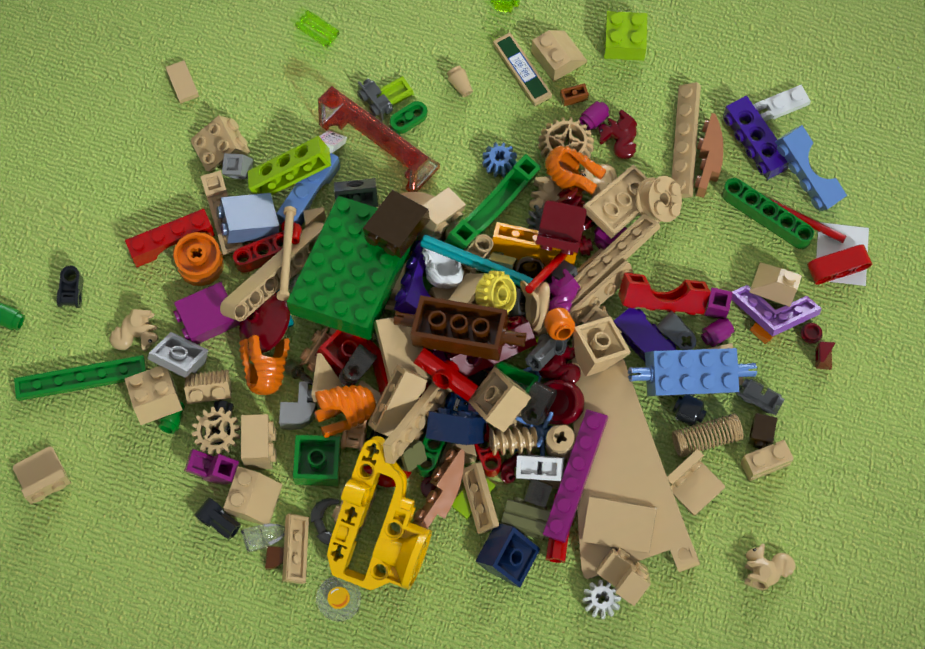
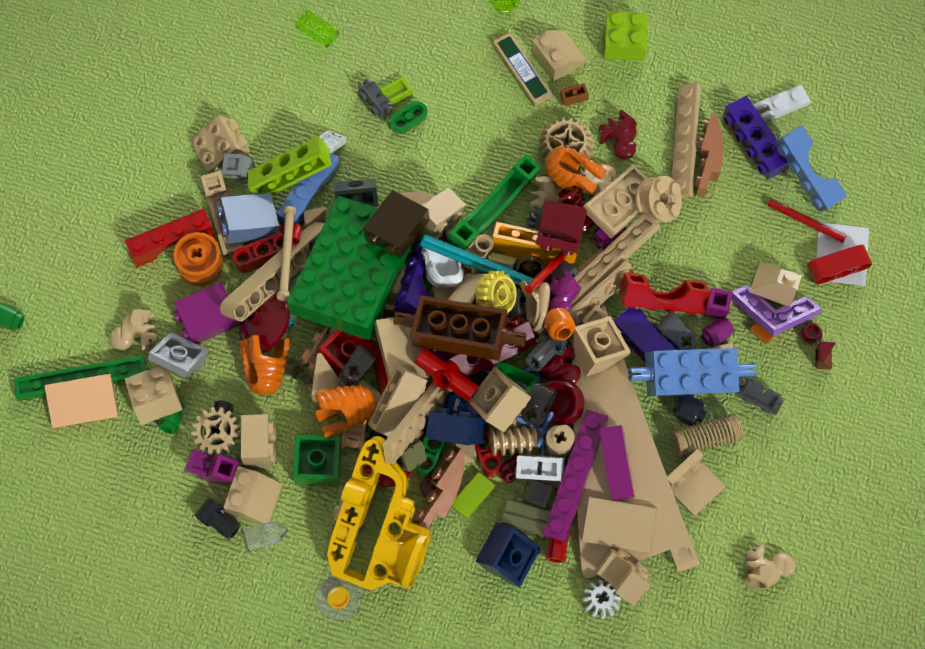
tan bracket [13,447,71,504] -> none
black piece [57,265,84,308] -> none
tan tile [165,60,199,104] -> none
tan brick [184,369,232,404] -> none
reddish brown tile [265,546,284,570] -> none
light grey brick [279,382,317,430] -> none
tan tile [282,514,309,584] -> none
dark grey piece [310,498,340,545] -> none
clear red windscreen [318,86,440,192] -> none
tan cone [447,65,473,97] -> none
tan plate [462,463,499,534] -> none
medium blue gear [482,142,517,178] -> none
magenta brick [579,101,609,130] -> none
dark red plate [579,236,594,256] -> none
green beam [722,178,814,249] -> none
tan brick [741,440,794,481] -> none
dark brown brick [748,413,777,449] -> none
none -> light nougat tile [44,373,118,428]
none -> magenta slope [599,425,635,501]

